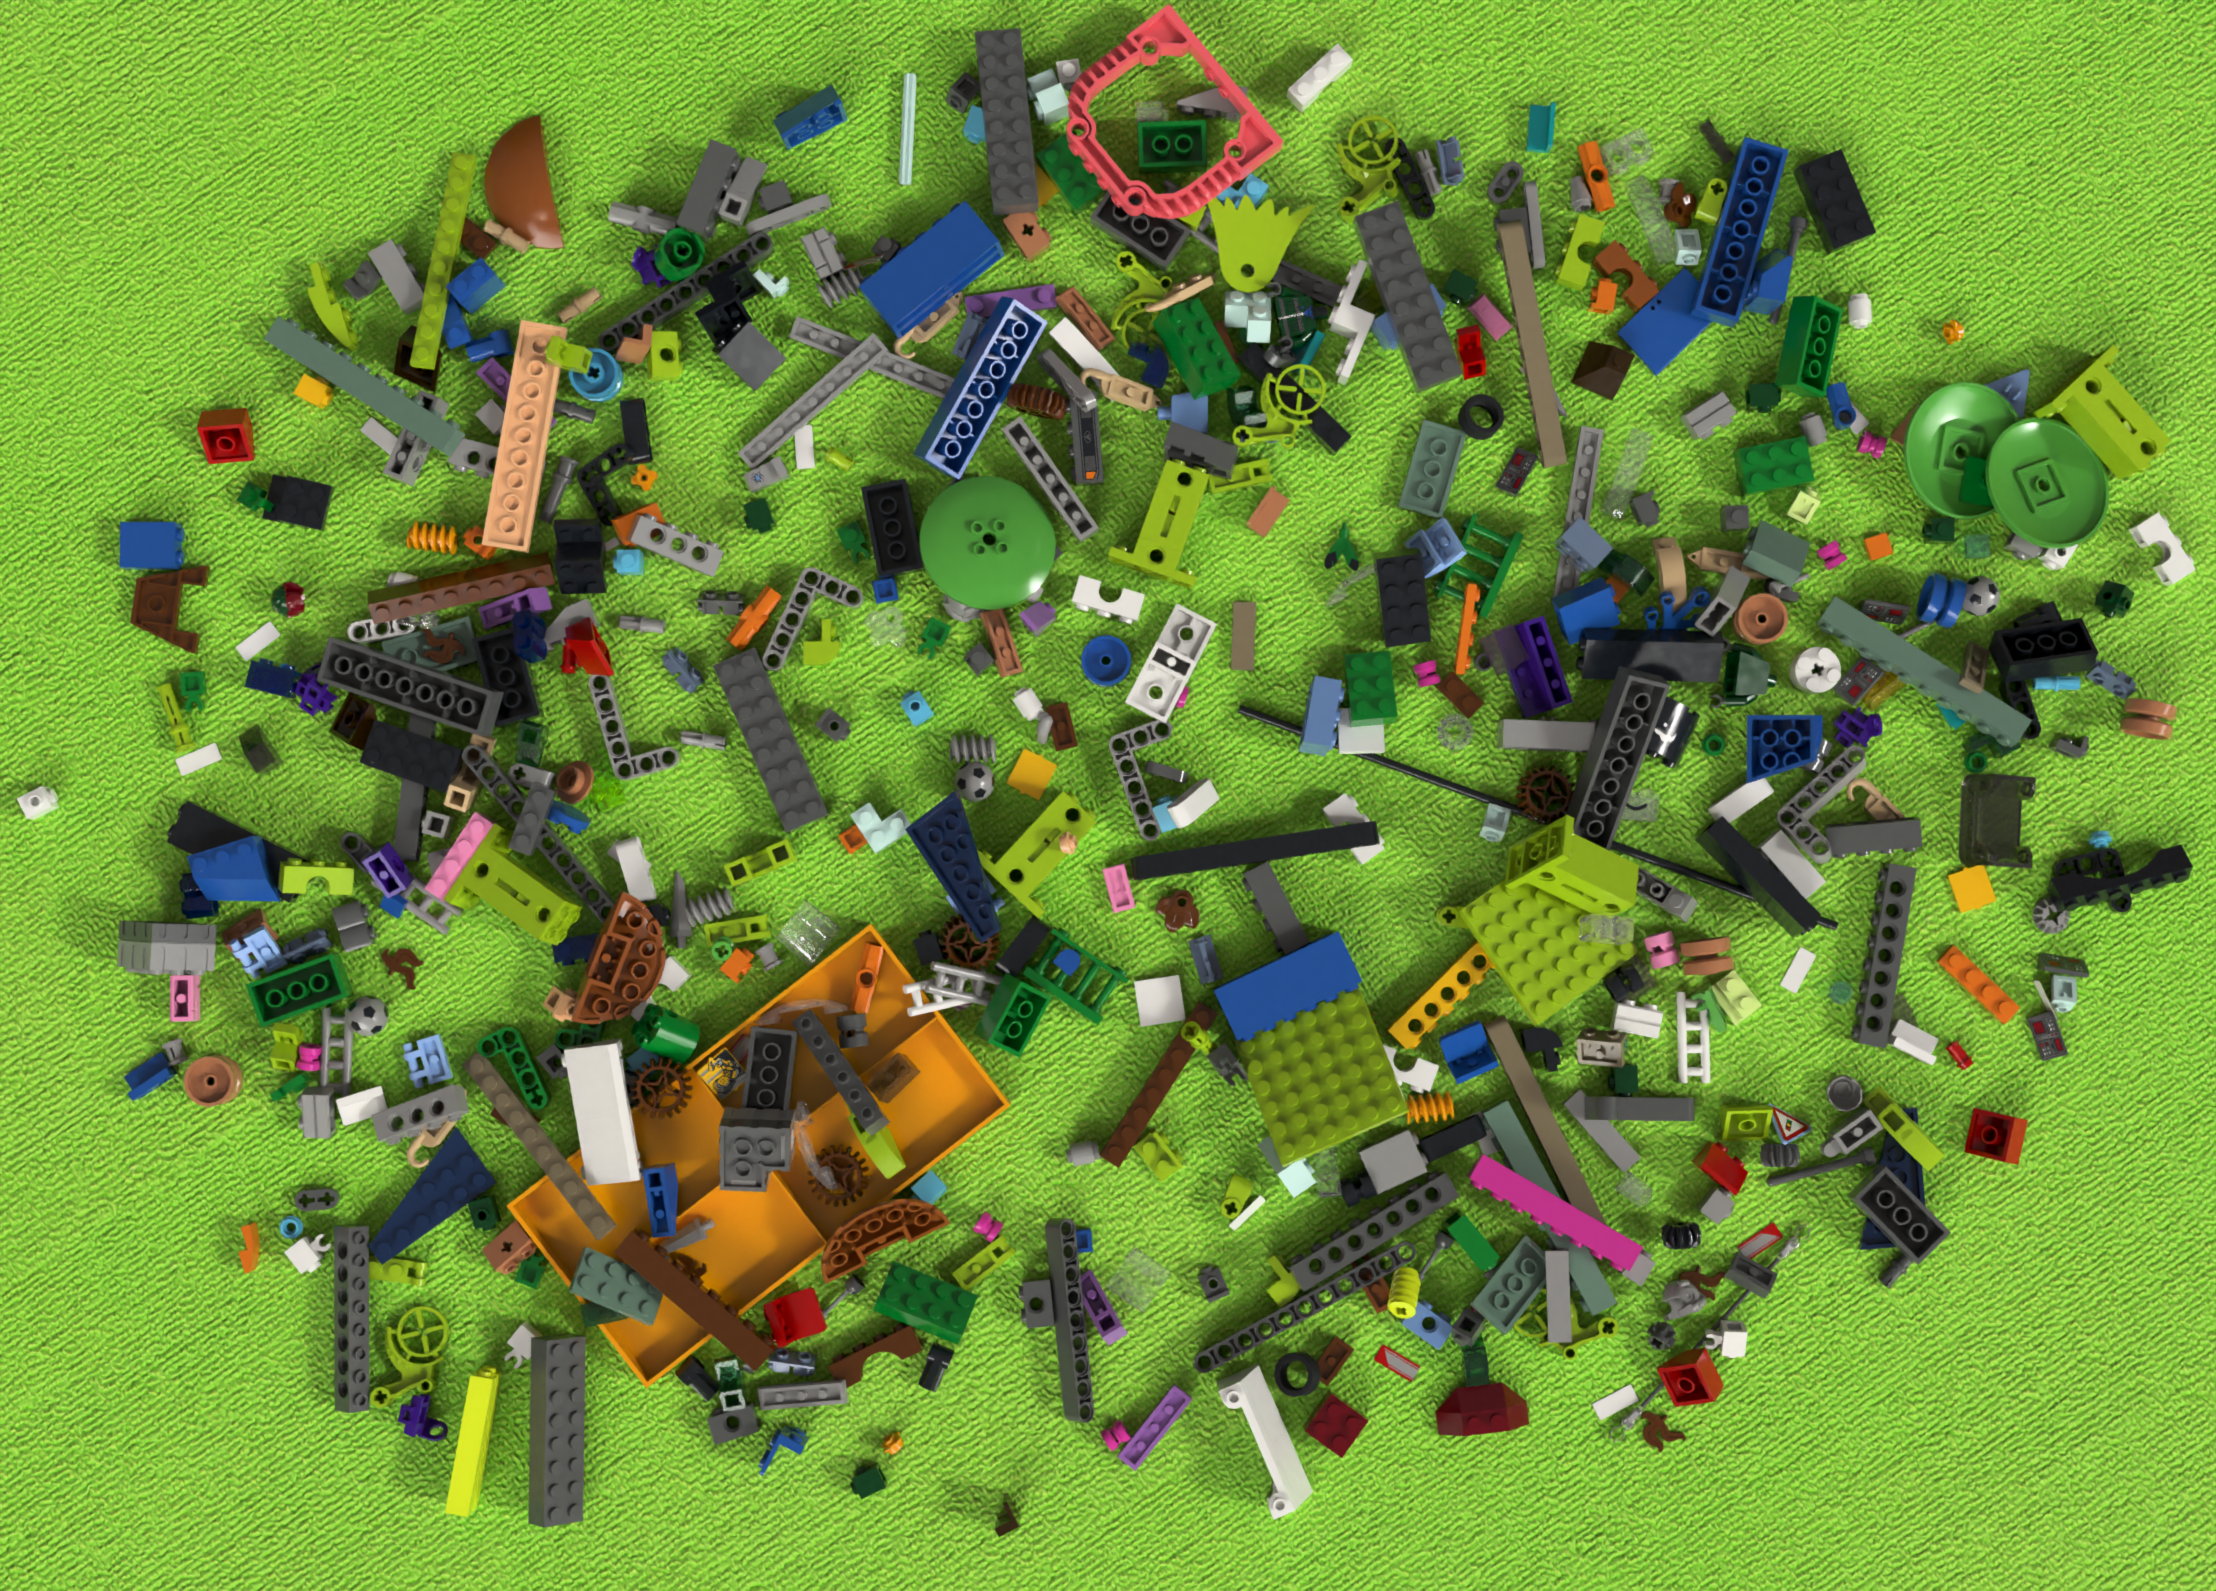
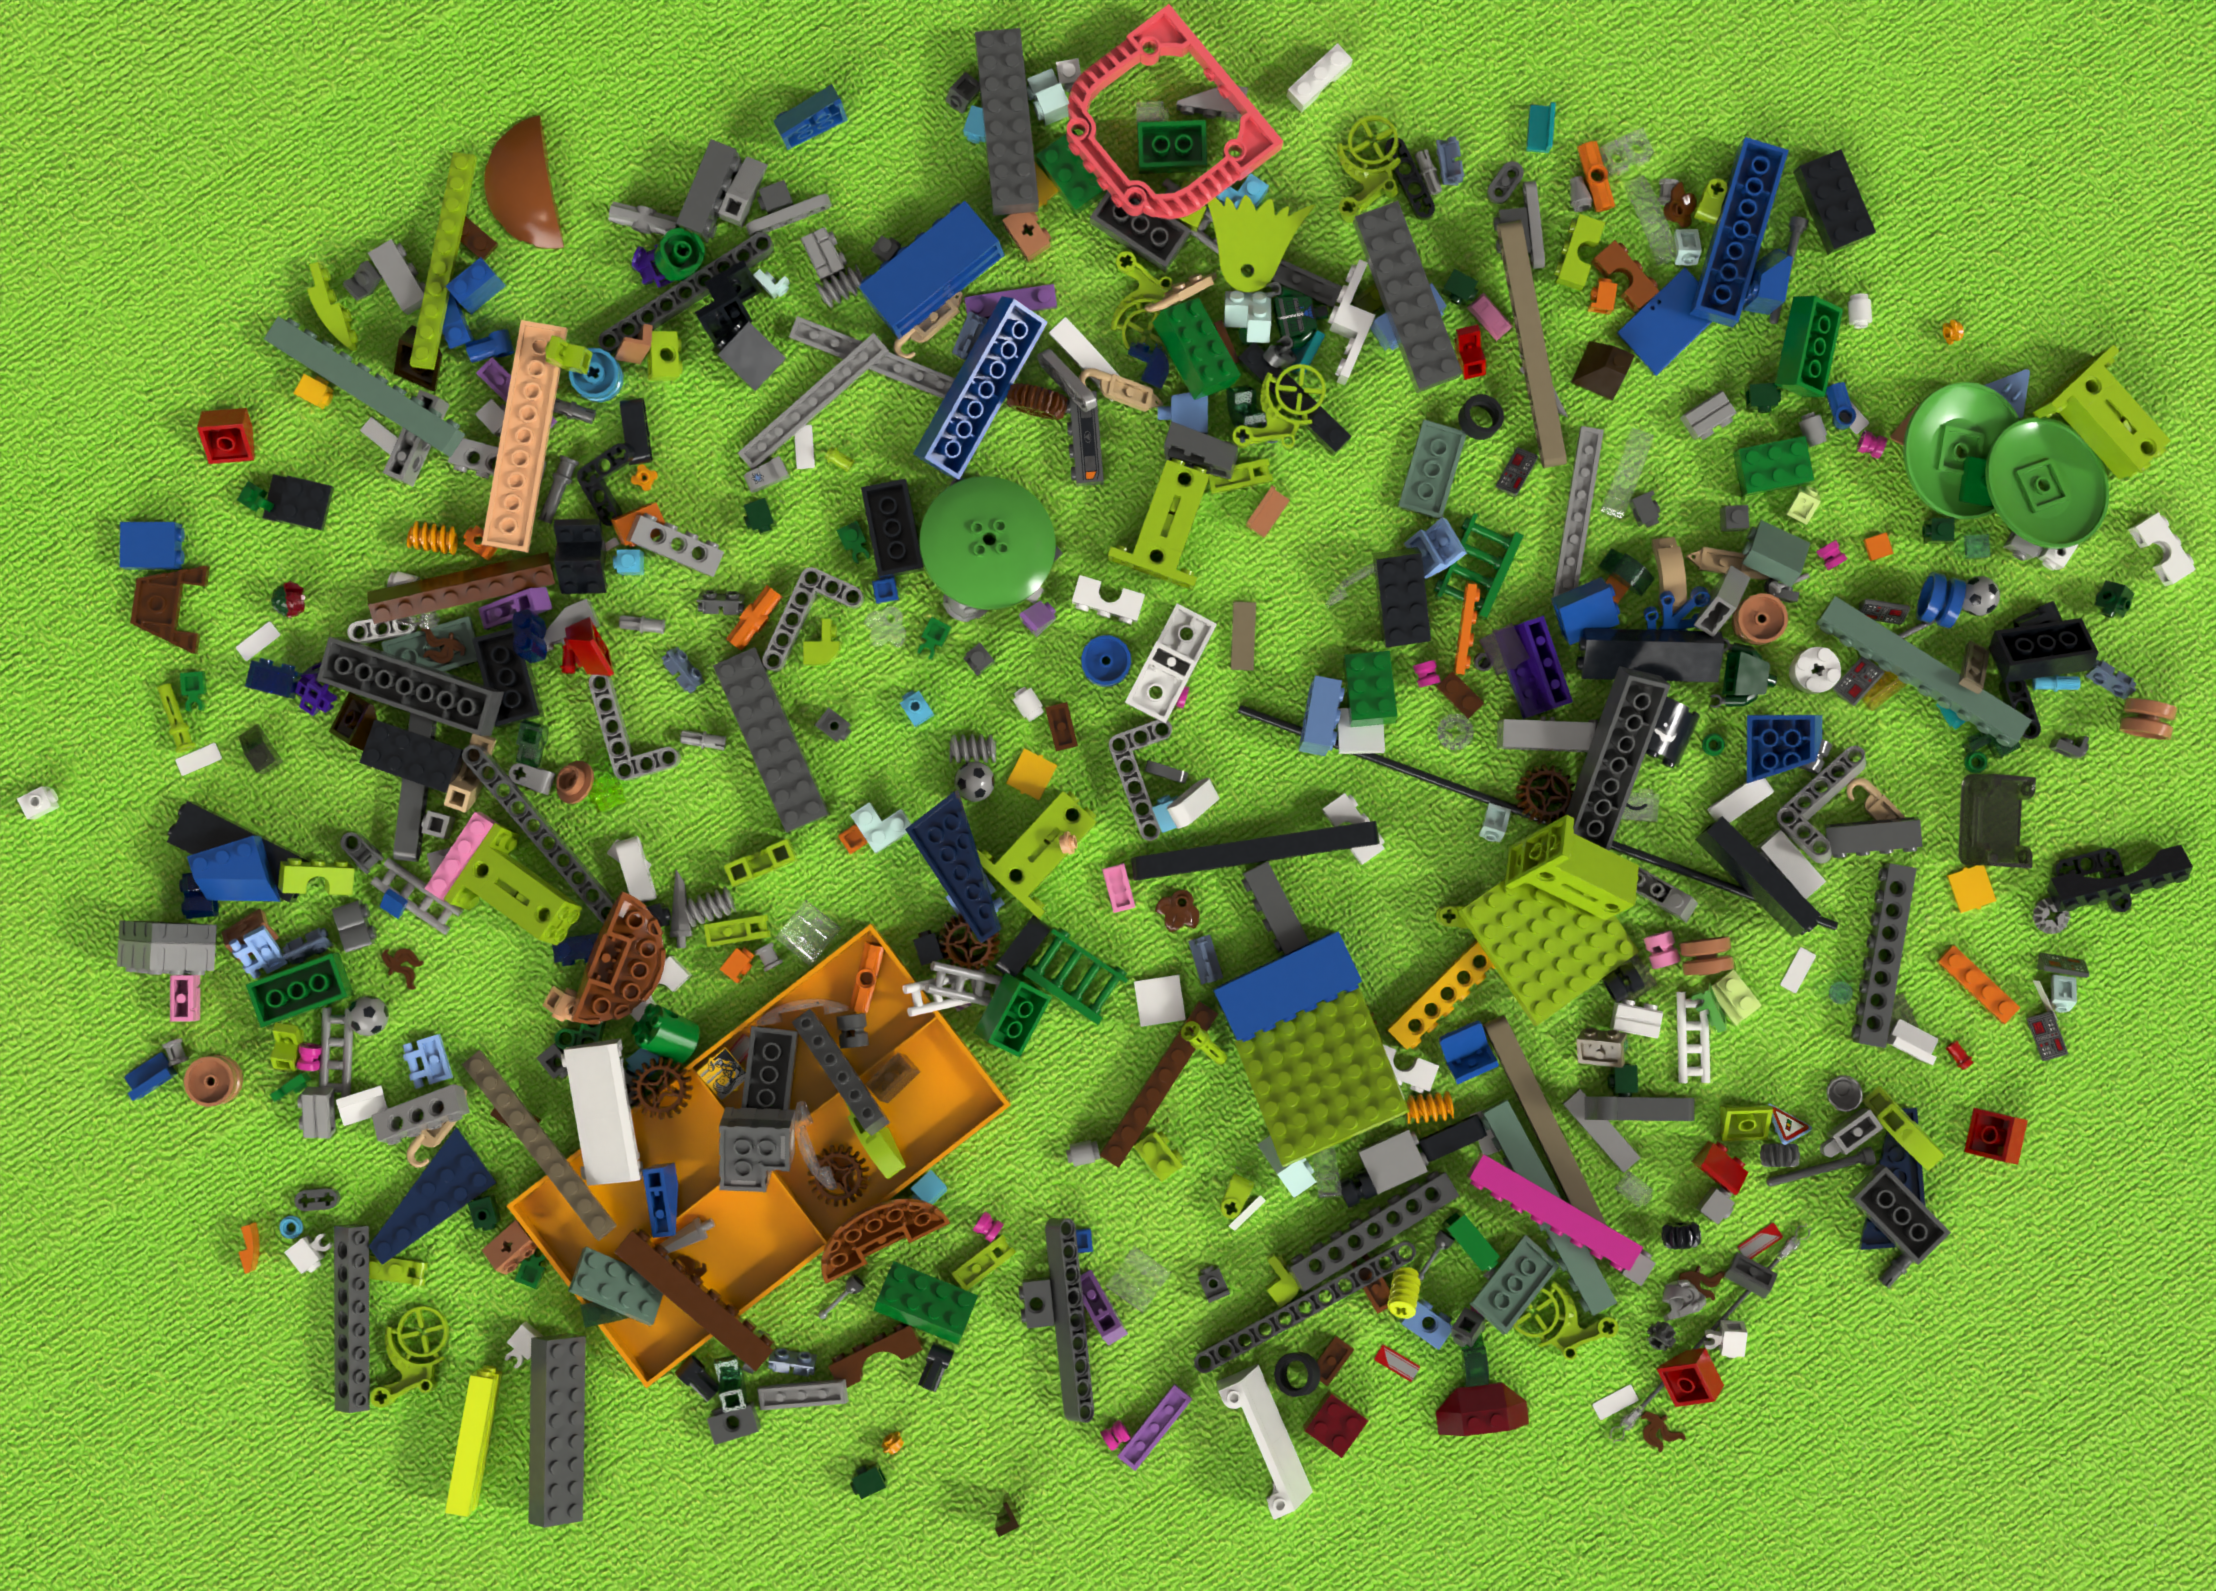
dark purple brick [362,842,415,899] -> none
dark purple piece [398,1394,448,1441] -> none
green beam [477,1026,552,1110] -> none
tan pin [483,219,530,254] -> none
dark grey brick [508,782,558,856] -> none
blue tile [547,800,591,834] -> none
tan pin [557,286,602,324] -> none
bright green bush [711,935,734,961] -> none
blue bracket [758,1425,809,1476] -> none
red bracket [764,1287,827,1349] -> none
sticker [843,254,885,270] -> none
light aqua axle [899,73,917,185] -> none
nougat tile [980,609,1023,678] -> none
light grey brick [1002,416,1099,544] -> none
light grey arm [1037,712,1053,744] -> none
blue tile [1053,949,1080,976] -> none
nougat tile [1055,286,1115,351] -> none
dark grey hinge [1206,1043,1248,1087] -> none
green piece [1324,522,1359,571] -> none
black brick [1520,1027,1563,1072] -> none
light grey tile [1545,1249,1572,1343] -> none
sand blue brick [1554,517,1613,573] -> none
clear brick [1579,914,1634,945] -> none
clear smoke pin [1698,120,1736,165] -> none
dark purple piece [1833,707,1883,748] -> none
medium azure plate [2088,831,2112,848] -> none

